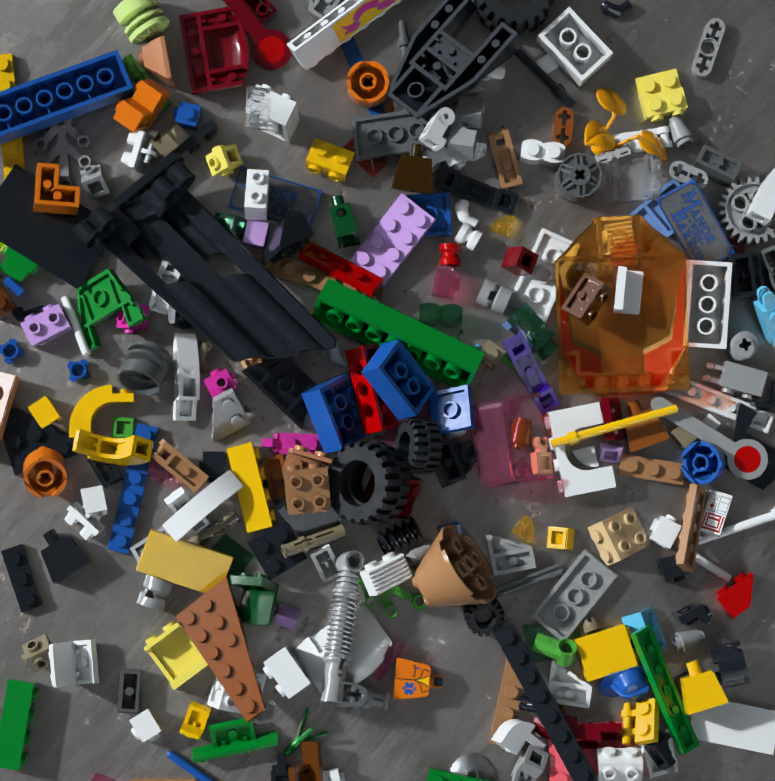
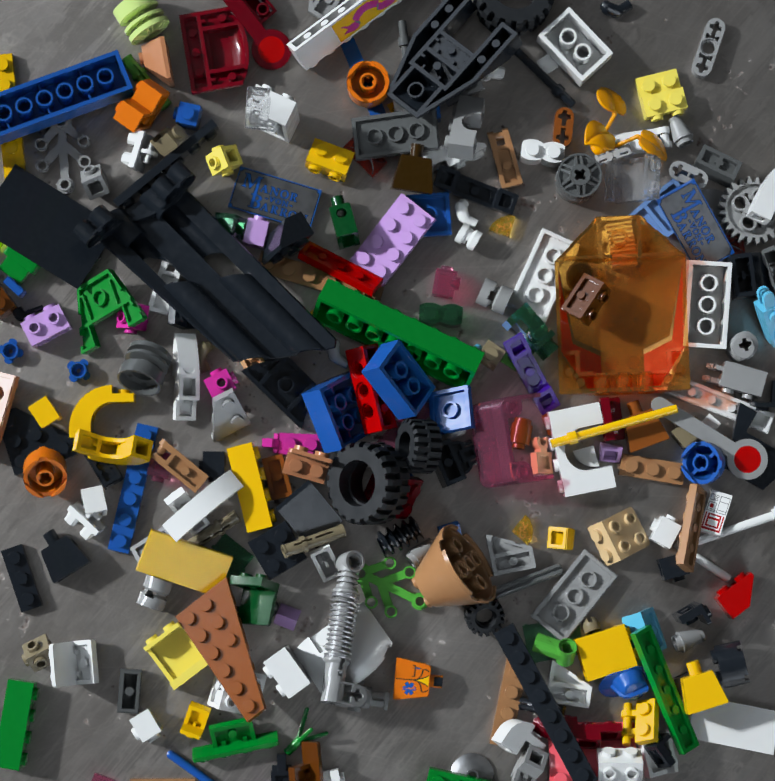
orange brick [34,163,80,215] -> none
white bar [61,296,91,356] -> none
bright green tile [112,416,136,438] -> none
white brick [244,169,270,220] -> none
medium nougat bracket [282,462,331,515] -> none
white brick [359,552,413,596] -> none
clear pink tile [373,640,404,681] -> none
white leg [418,107,455,152] -> none
red wheel [440,243,461,267] -> none
dark red brick [501,246,539,276] -> none
white panel [613,266,644,315] -> none

